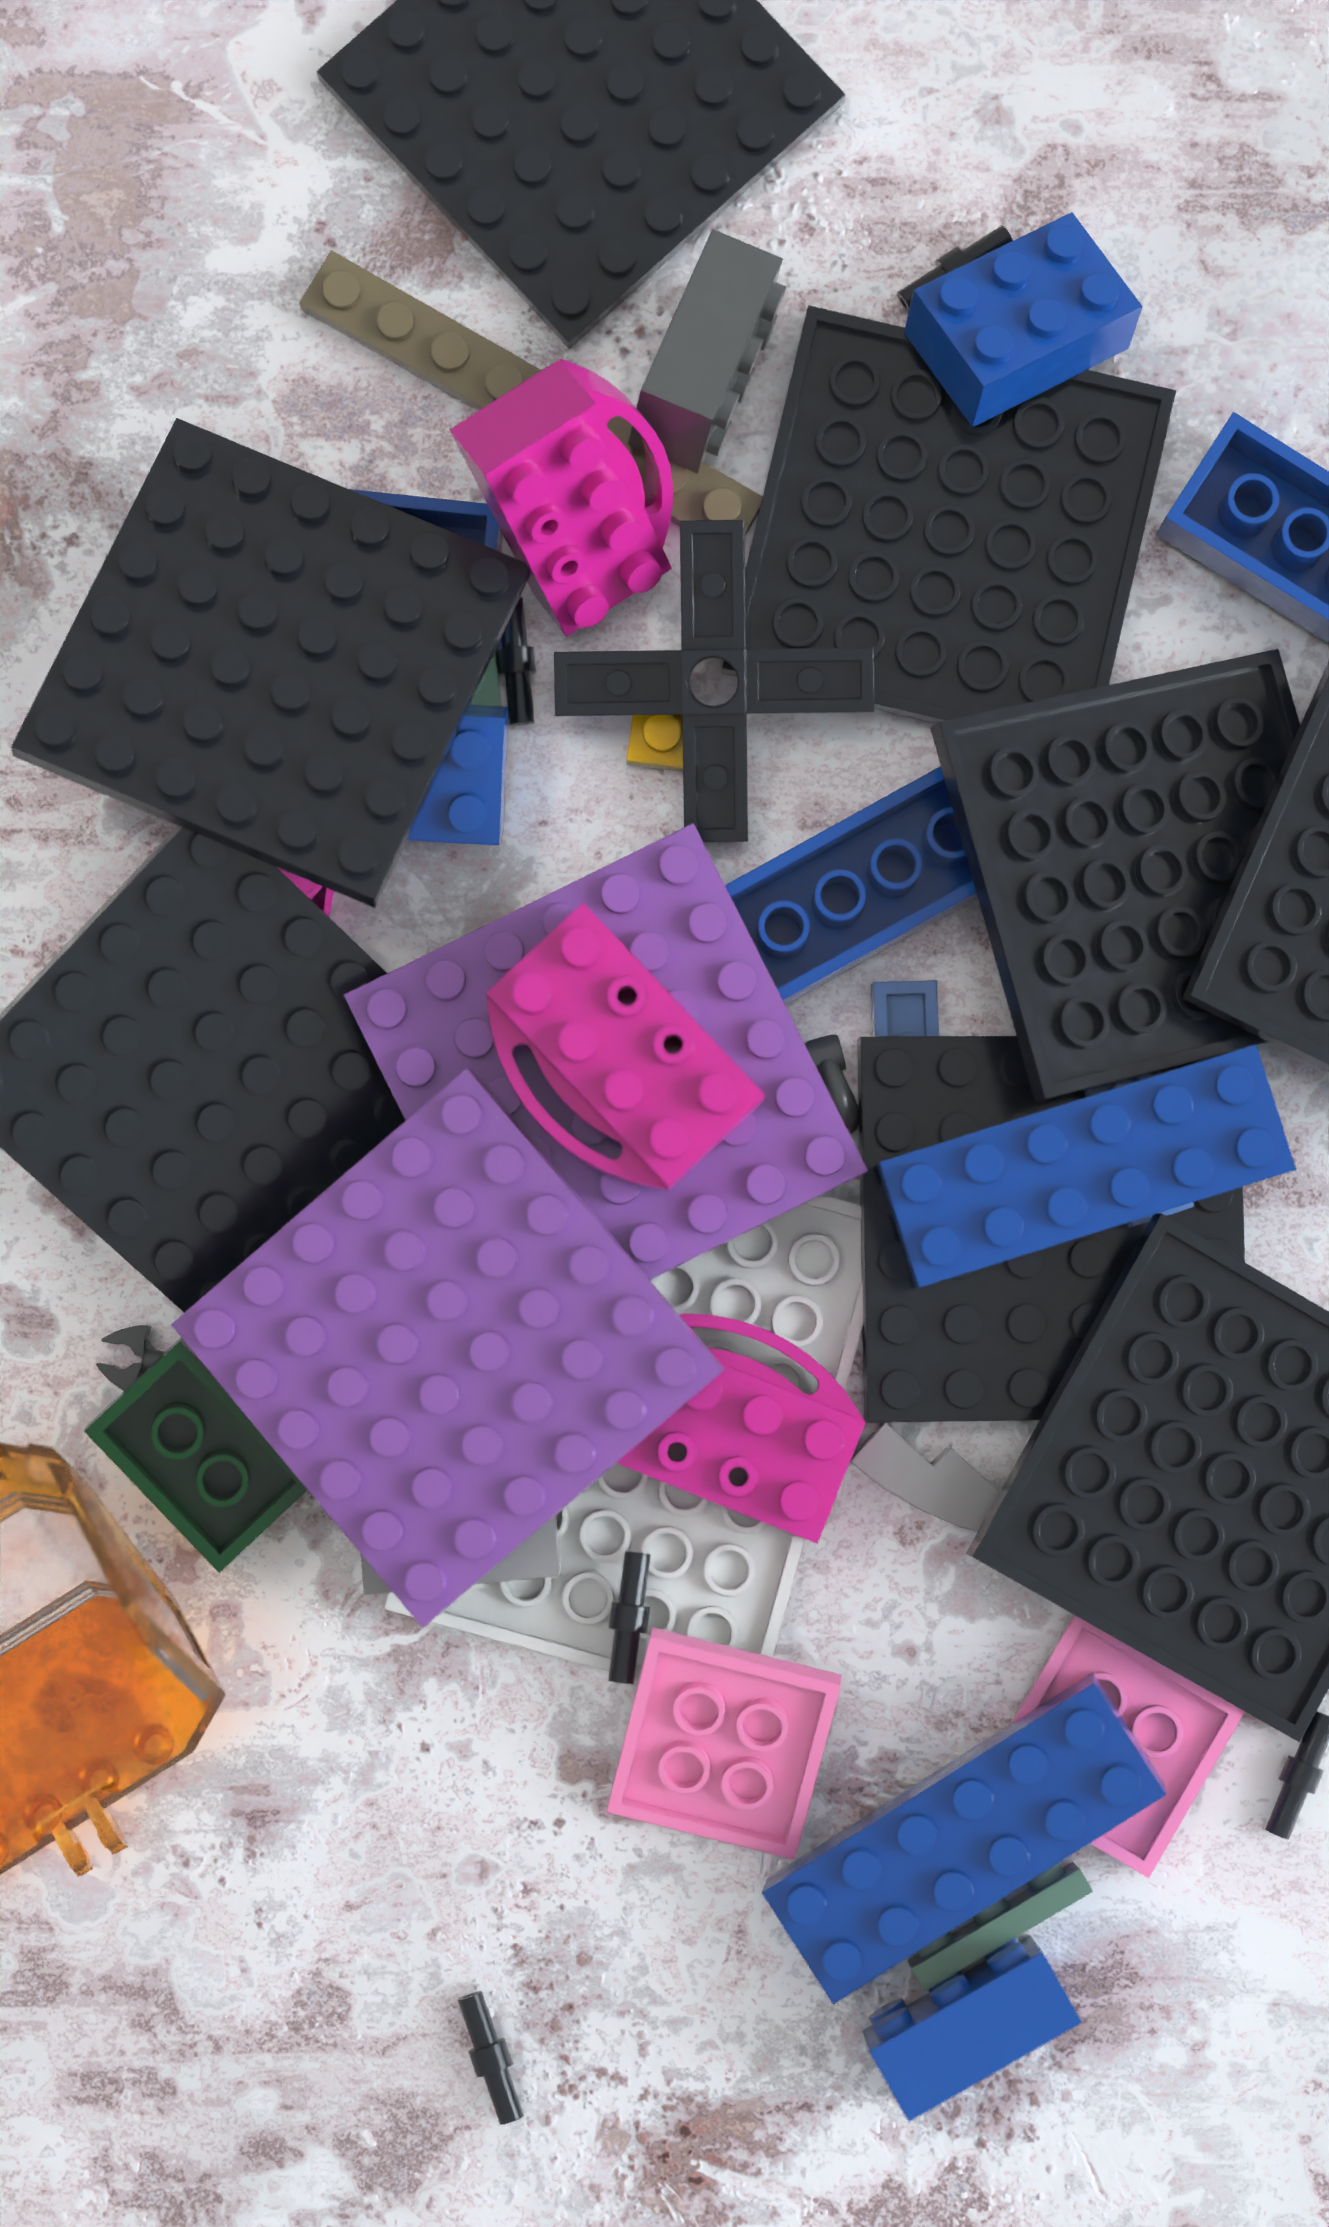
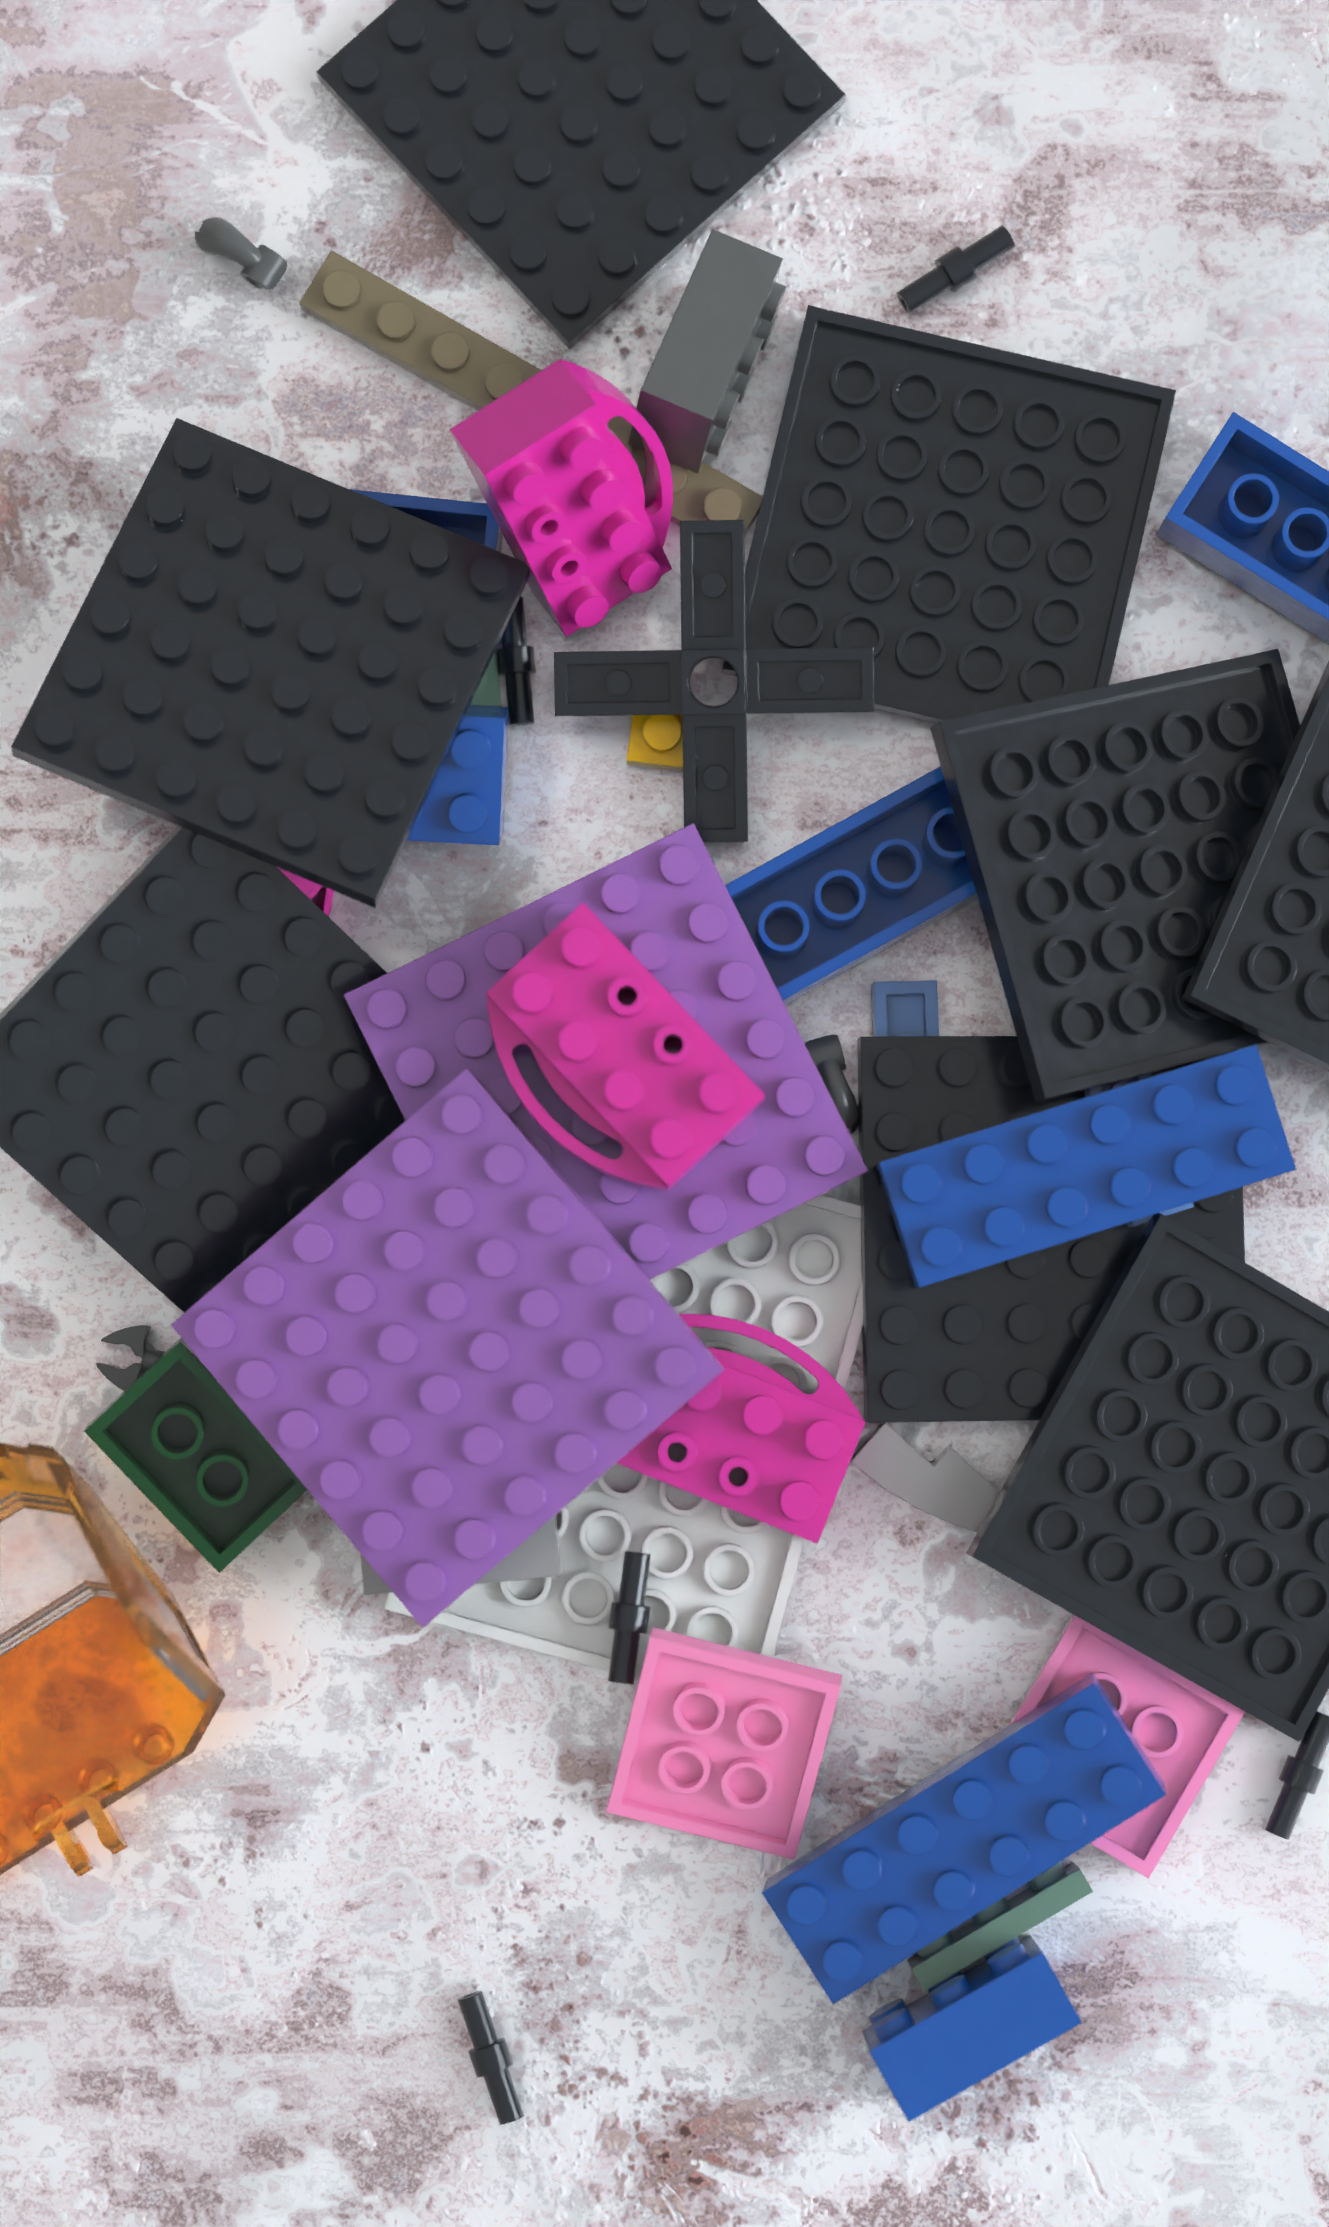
blue brick [904,212,1143,428] -> none
none -> dark grey arm [195,217,287,290]

